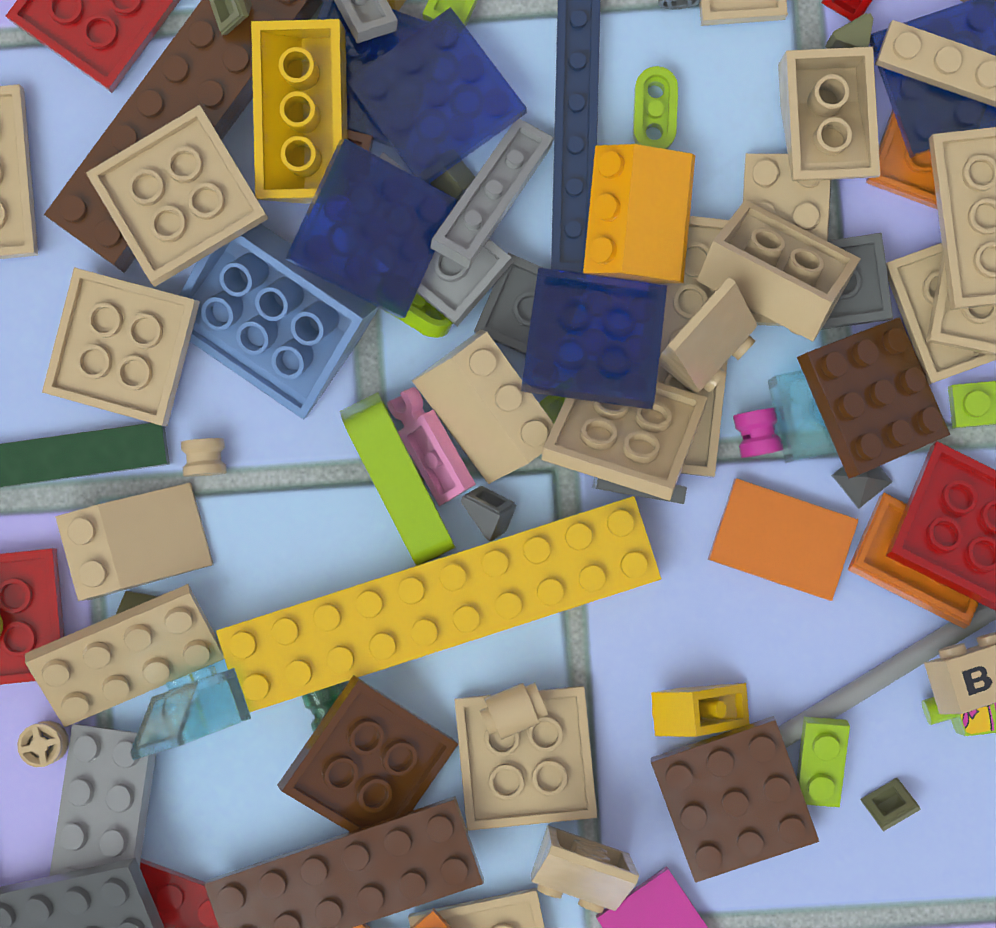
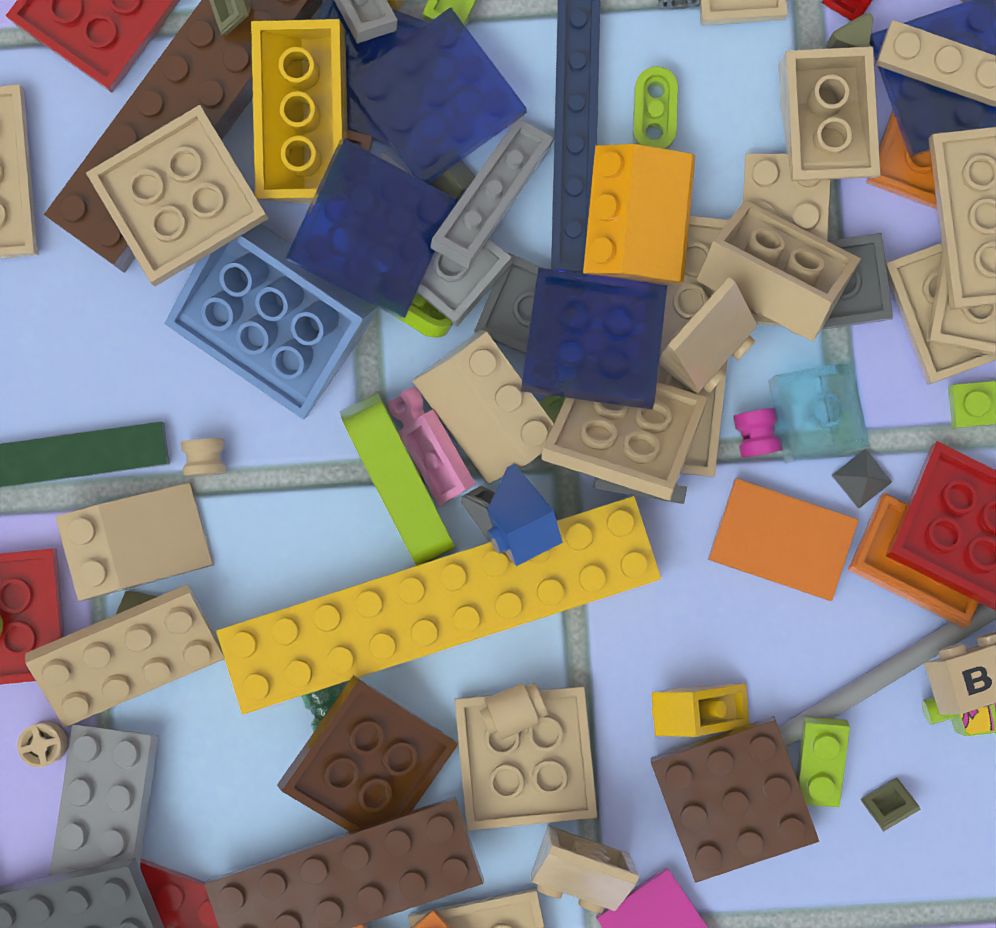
tan plate [42,268,200,426] -> none
clear light blue slope [130,666,251,760] -> none
reddish brown plate [797,317,950,479] -> none
none -> blue slope [487,464,563,566]

